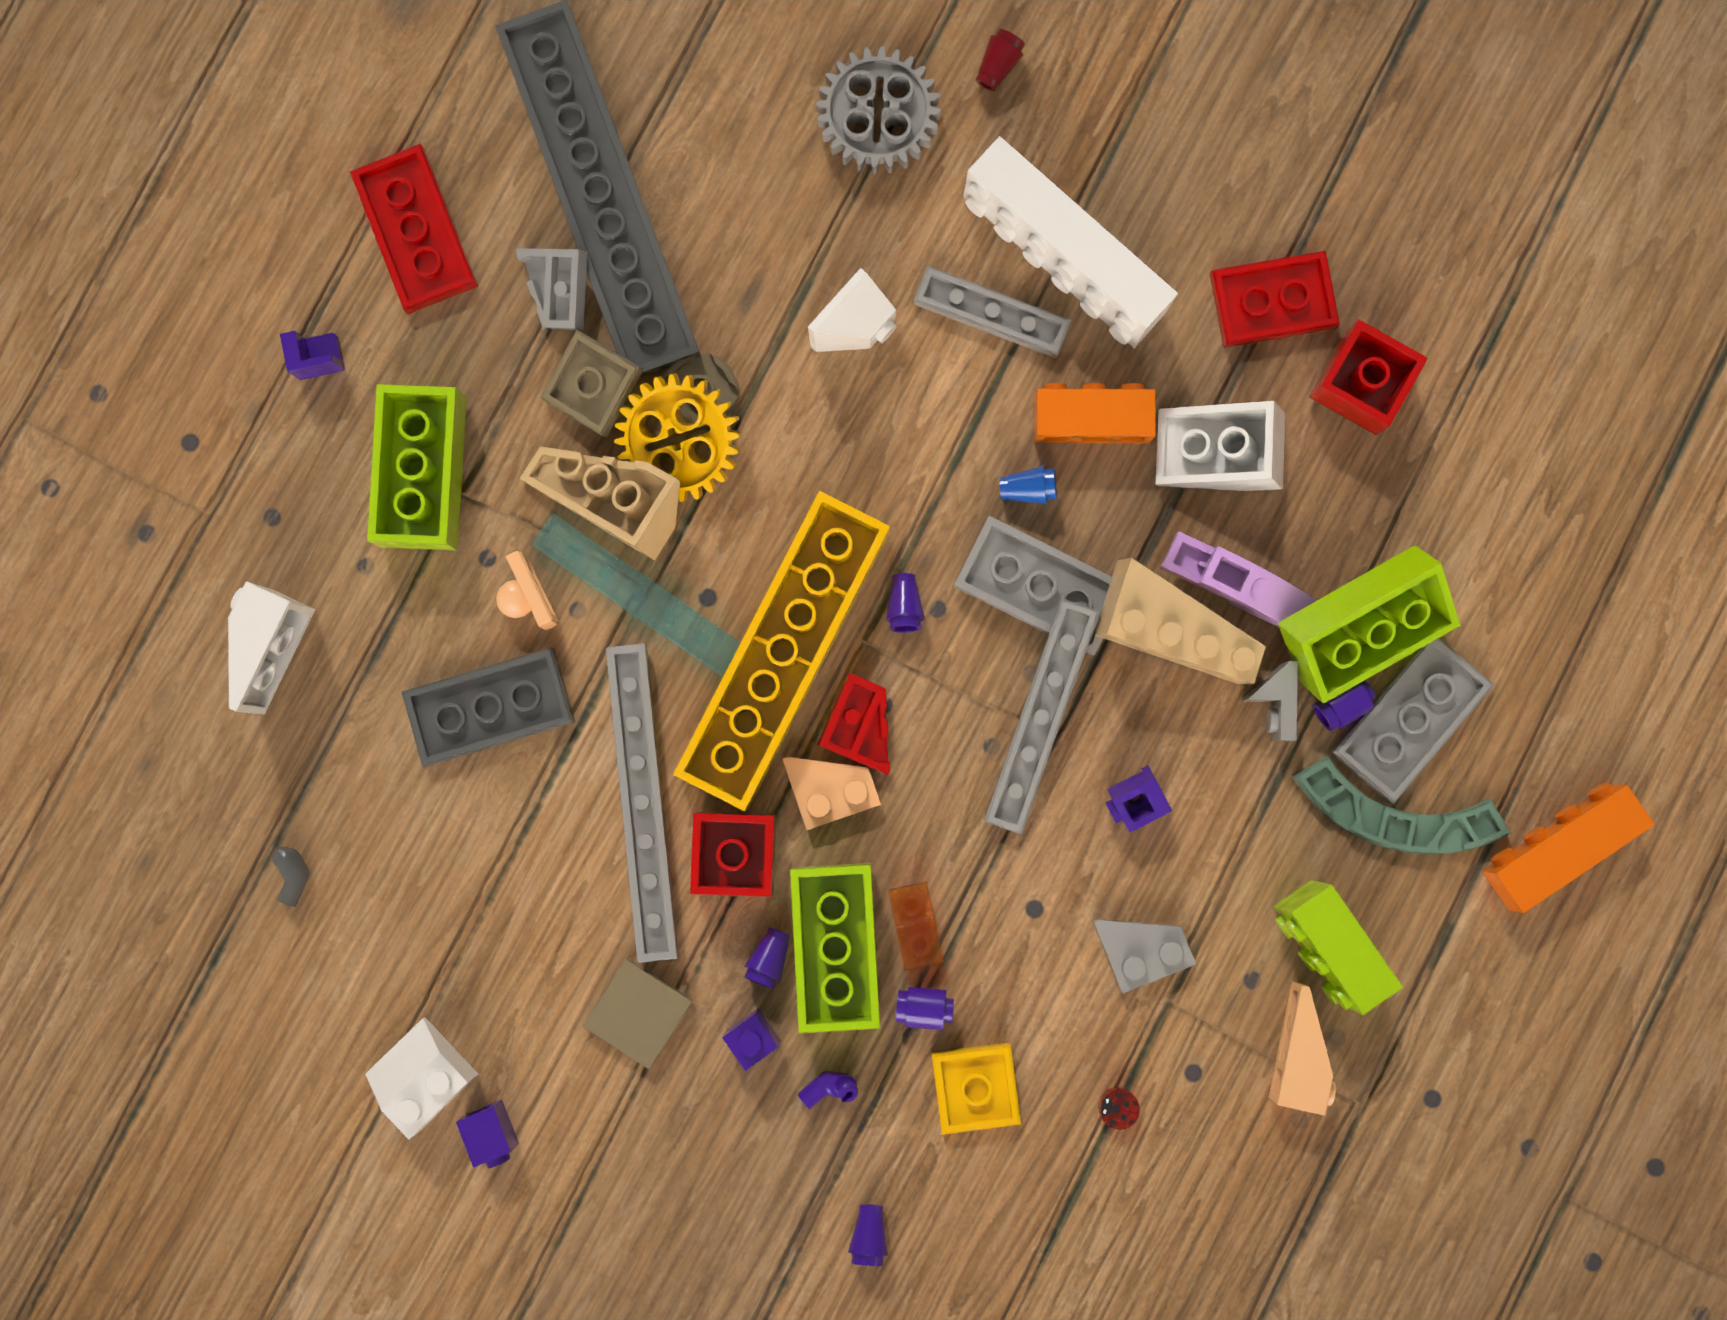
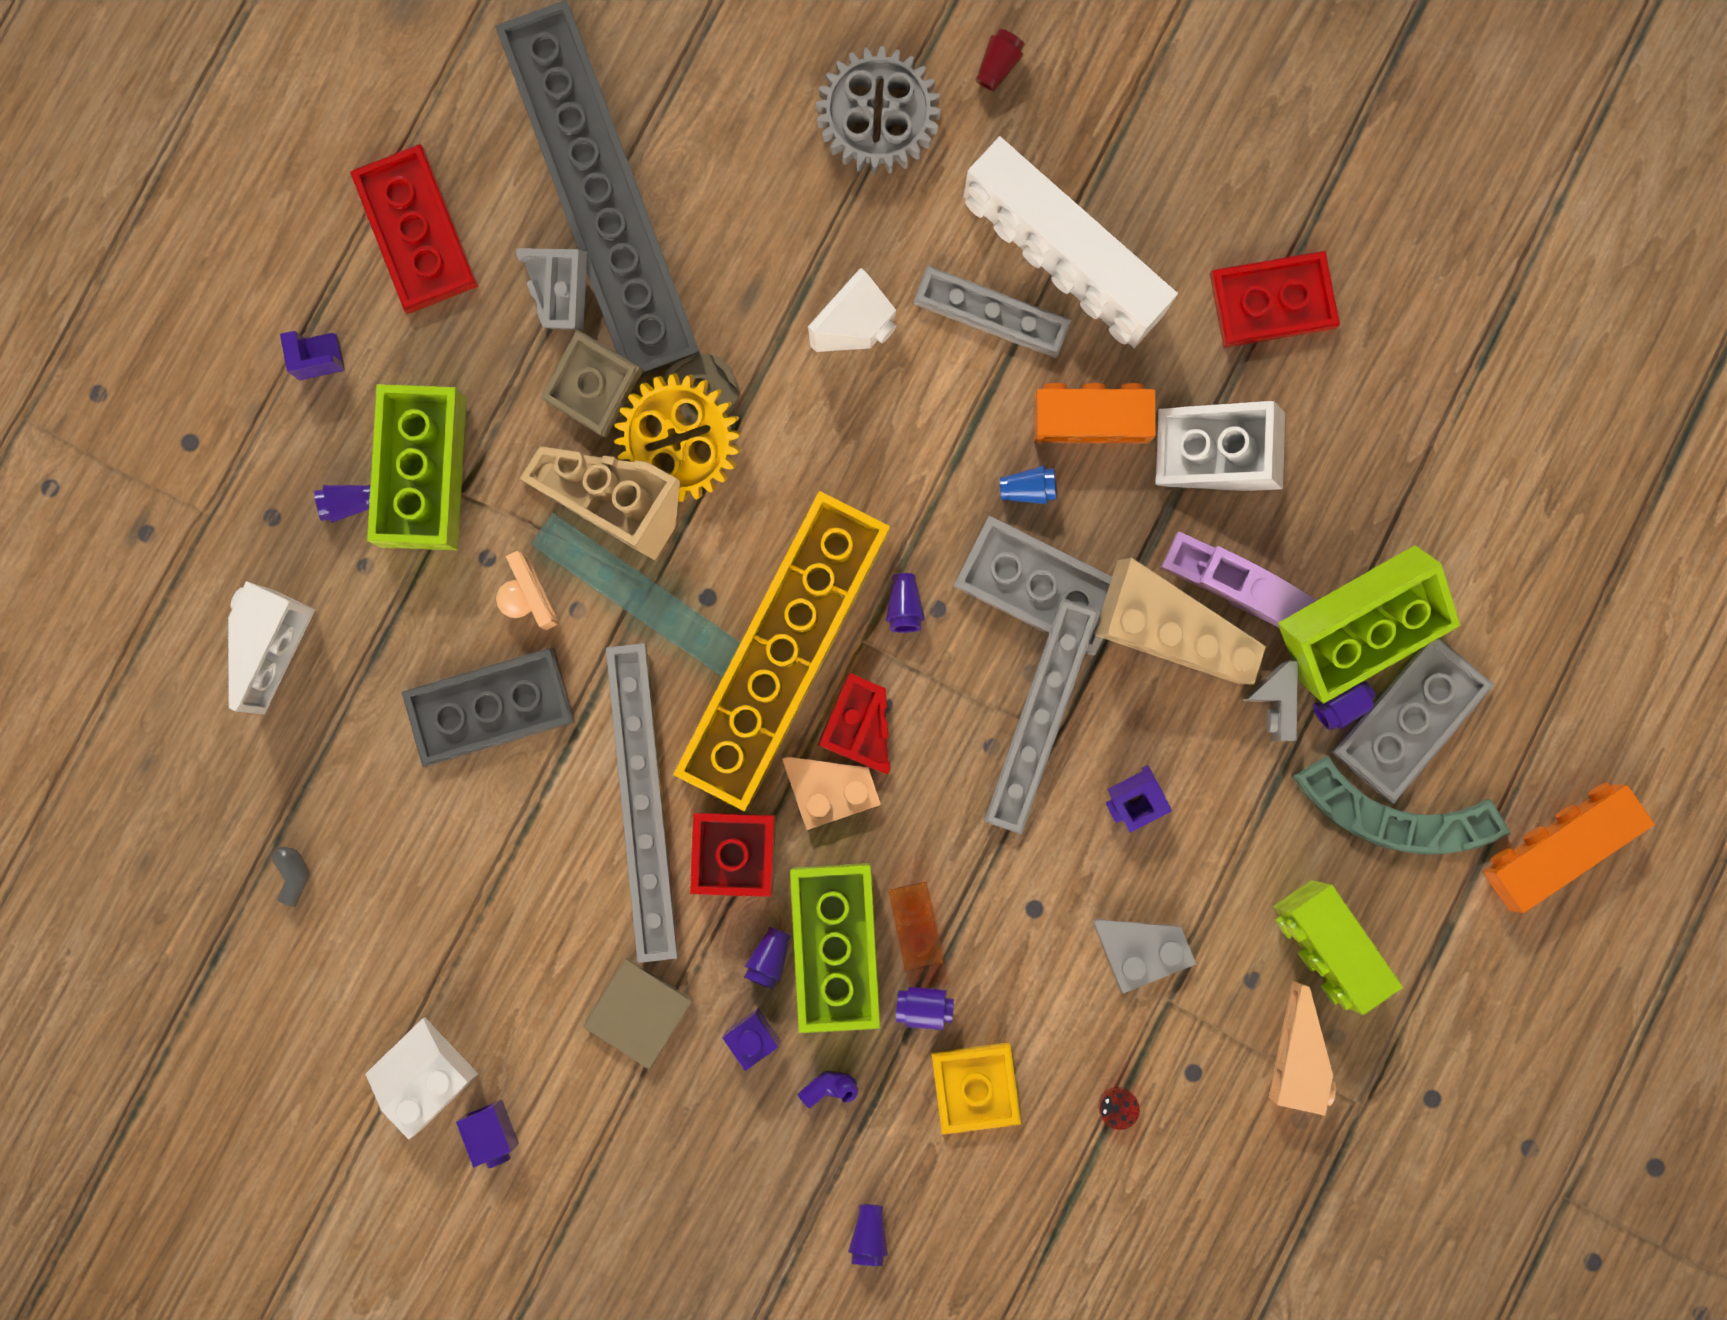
red brick [1309,320,1428,435] -> none
none -> dark purple cone [314,485,371,523]

